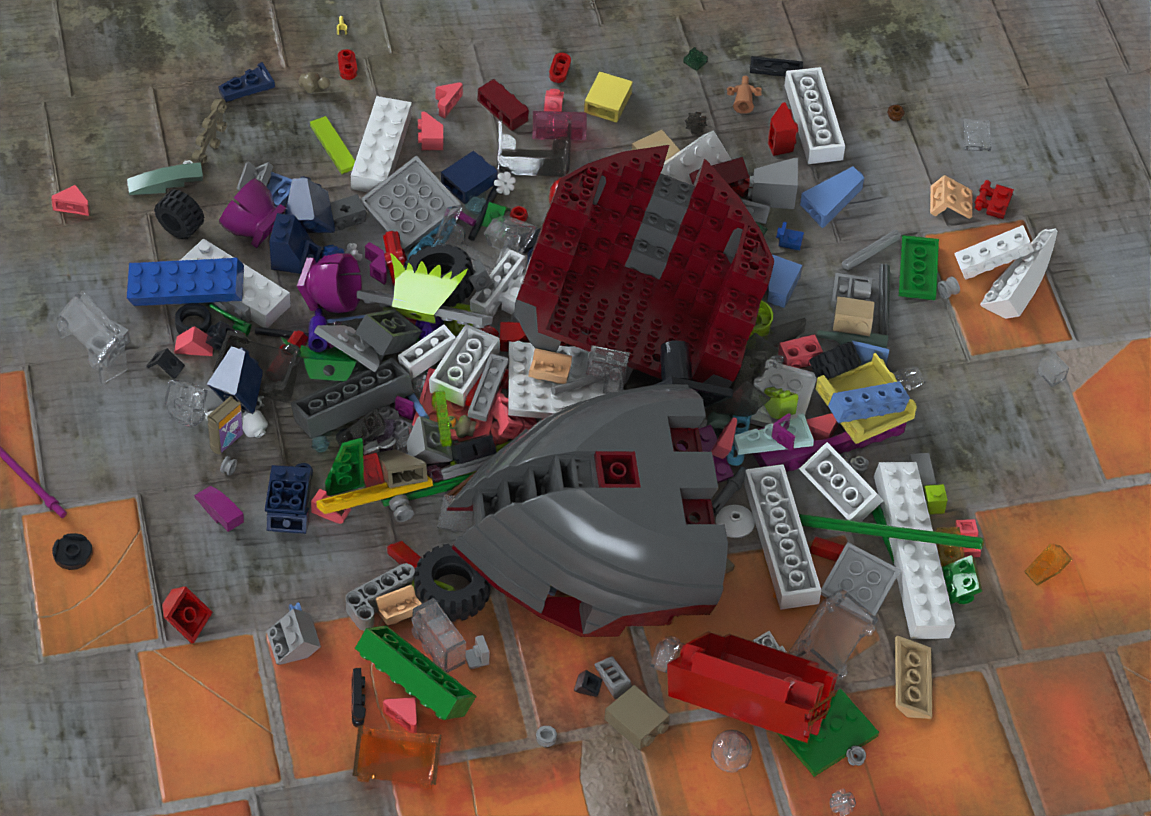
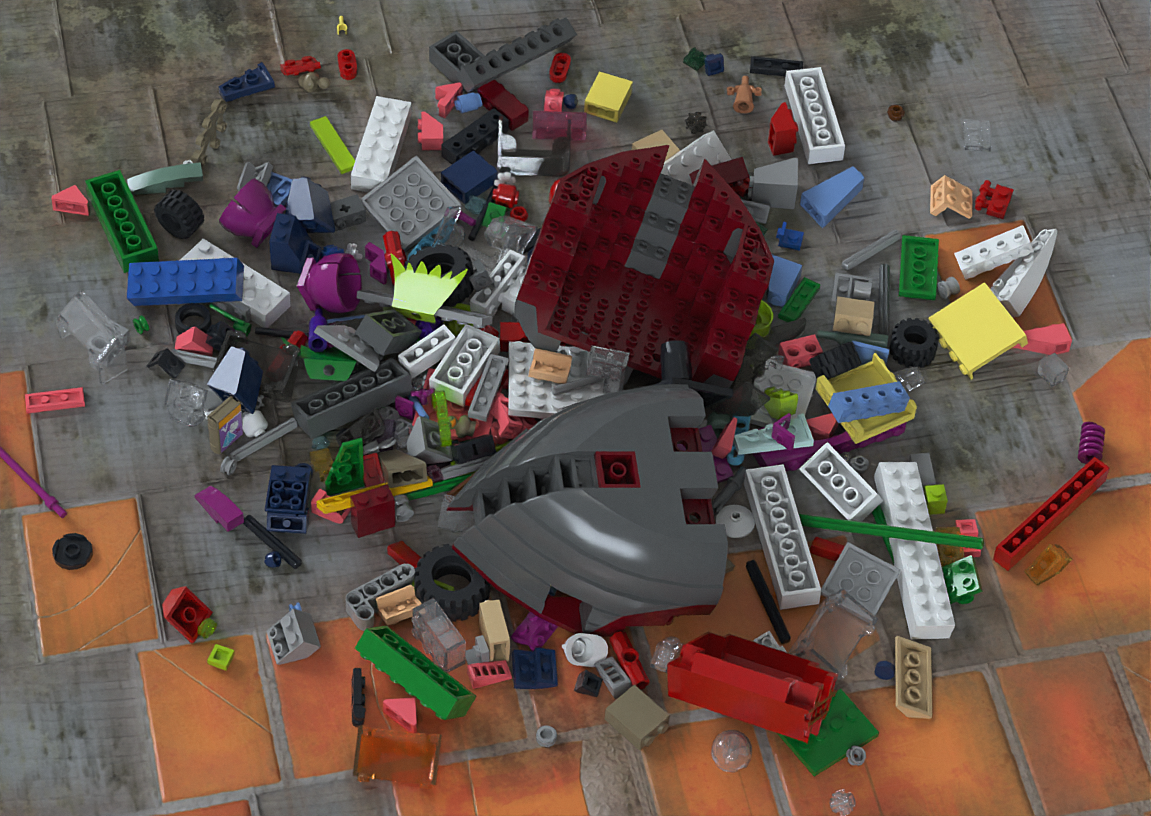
none -> coral tile [25,387,85,414]
none -> green brick [85,170,159,273]
none -> green bush [132,315,149,335]
none -> light grey axle [171,349,223,369]
none -> clear neon green tile [198,618,217,639]
none -> lime plate [207,644,235,671]
none -> light grey axle [230,417,298,462]
none -> black axle [243,515,302,569]
none -> dark blue hinge [264,551,281,568]
none -> red plate [280,56,321,76]
none -> clear yellow plate [309,448,333,482]
none -> dark red brick [350,484,395,538]
none -> magenta plant [410,389,435,405]
none -> dark grey brick [429,30,486,91]
none -> black brick [441,108,509,164]
none -> medium blue brick [454,92,482,113]
none -> dark grey brick [456,17,577,93]
none -> coral slope [467,660,512,689]
none -> tan brick [479,600,510,662]
none -> red head [492,183,519,208]
none -> magenta bracket [511,612,558,652]
none -> dark blue slope [512,648,558,689]
none -> white piece [562,633,608,667]
none -> dark blue hinge [563,94,578,109]
none -> red piece [609,631,650,690]
none -> dark blue tile [705,53,724,76]
none -> black axle [746,560,791,644]
none -> green tile [778,277,821,325]
none -> dark blue tile [874,661,895,680]
none -> black tyre [889,318,939,369]
none -> light yellow panel [928,282,1028,380]
none -> red brick [993,457,1110,571]
none -> coral slope [1013,323,1072,355]
none -> magenta piece [1077,422,1105,464]

